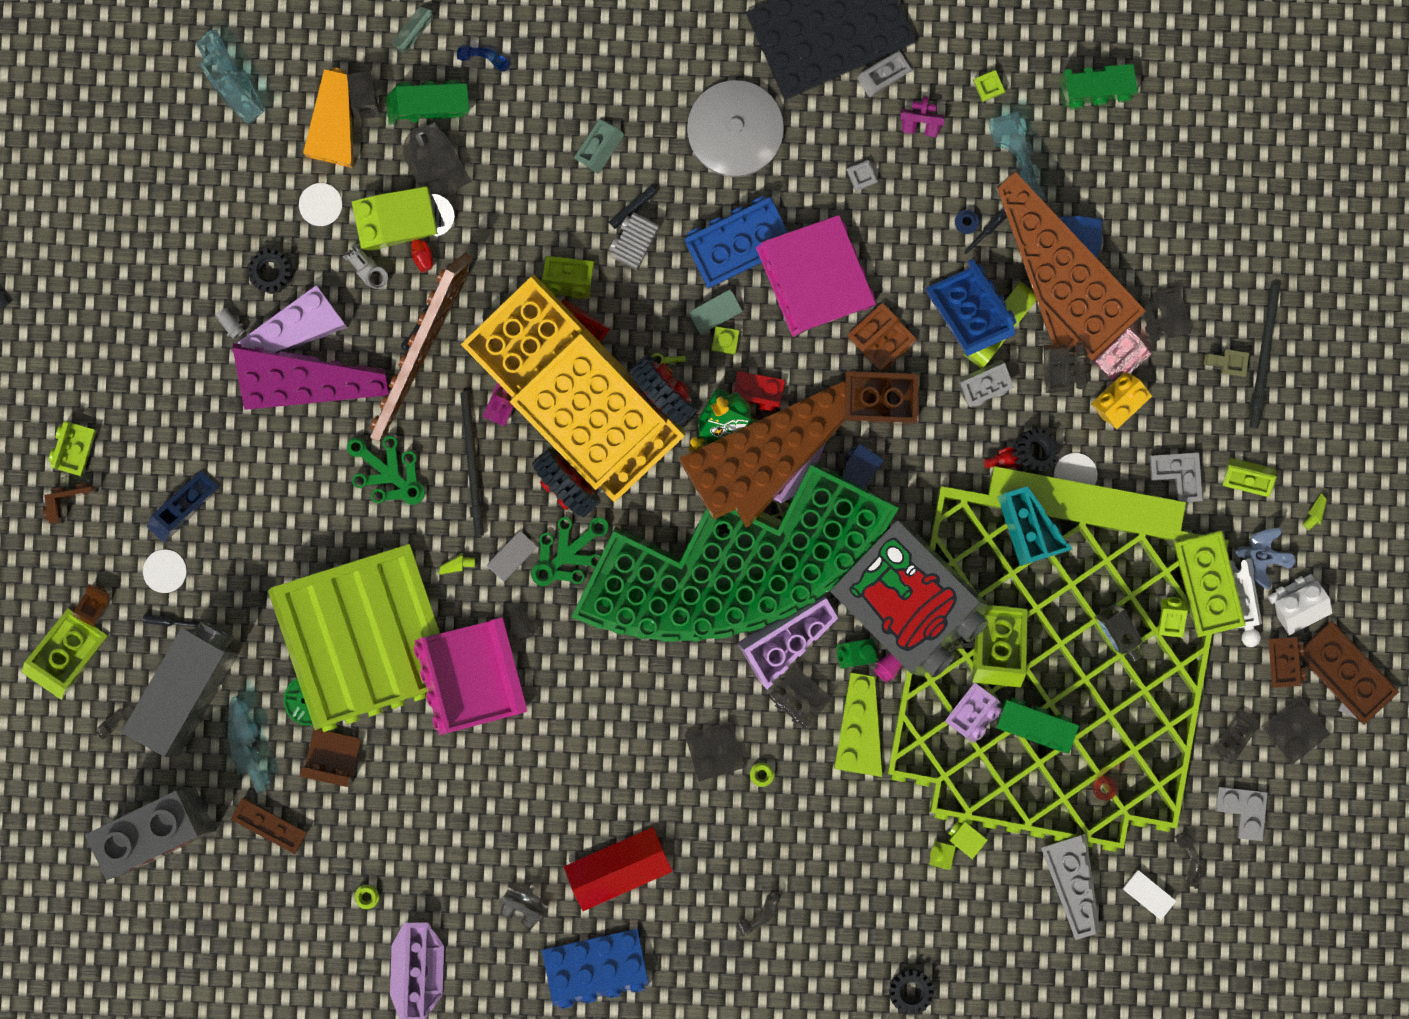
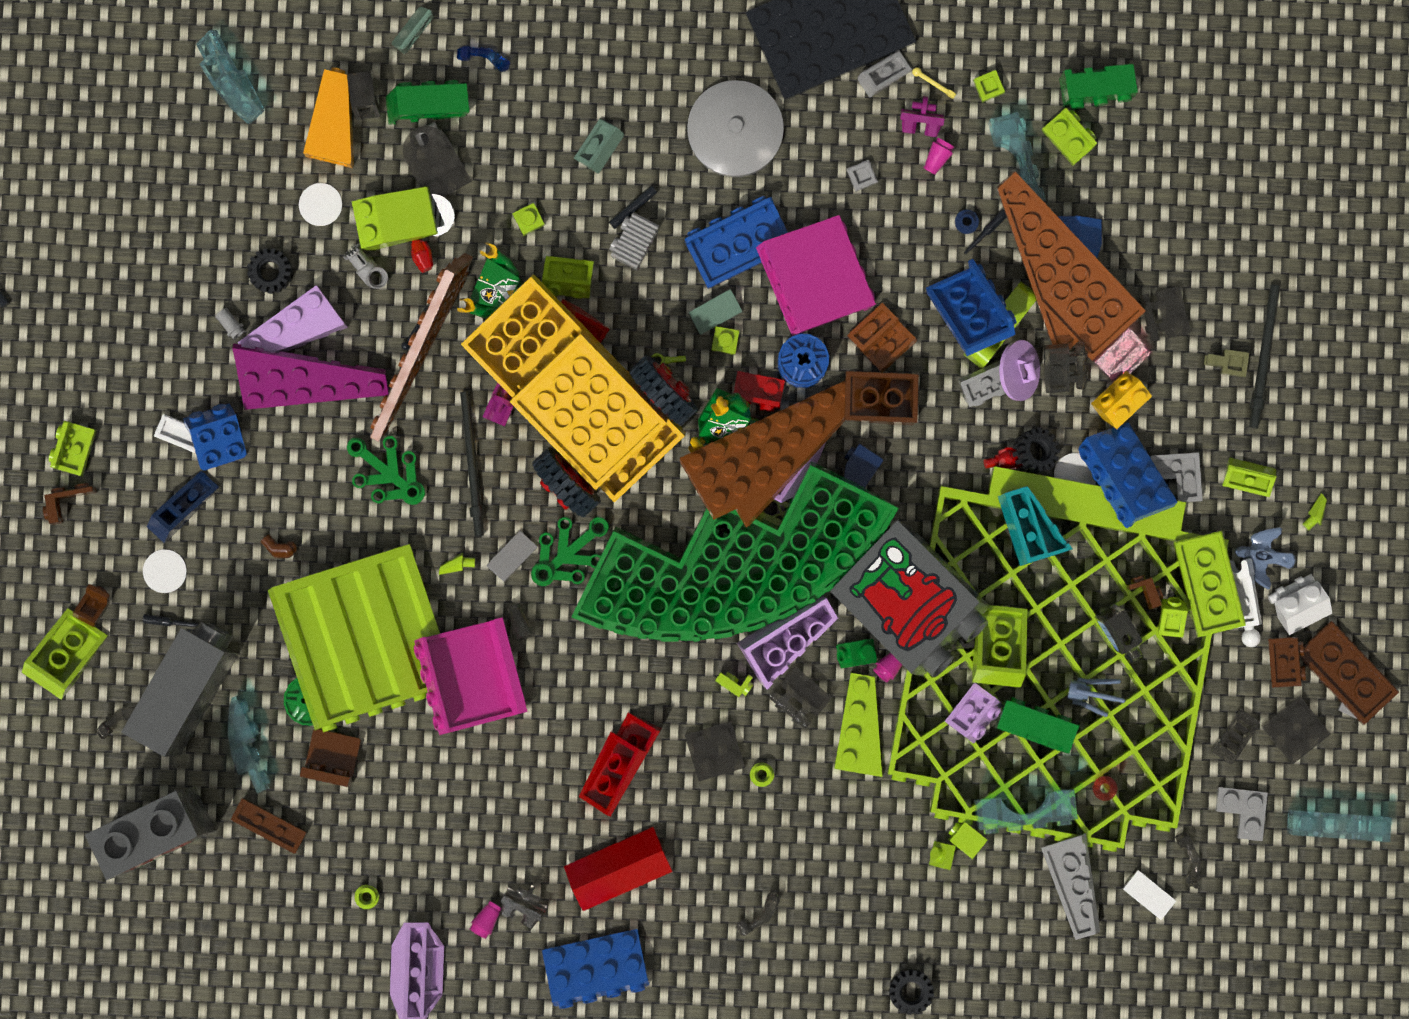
none -> white tile [154,414,195,453]
none -> blue bracket [183,404,247,470]
none -> reddish brown arm [260,534,297,558]
none -> green torso [457,242,522,318]
none -> dark pink cone [469,901,502,939]
none -> lime plate [512,203,545,236]
none -> red slope [579,712,662,817]
none -> lime bracket [715,672,754,698]
none -> blue wheel [778,334,829,388]
none -> light yellow hinge [912,67,956,99]
none -> dark pink cone [923,138,954,175]
none -> clear light blue arch [974,789,1078,834]
none -> lavender shield [999,340,1040,401]
none -> lime bracket [1042,107,1097,166]
none -> sand blue plant [1067,678,1125,717]
none -> blue bracket [1078,422,1177,528]
none -> reddish brown bracket [1126,575,1163,609]
none -> clear light blue arch [1287,809,1392,842]

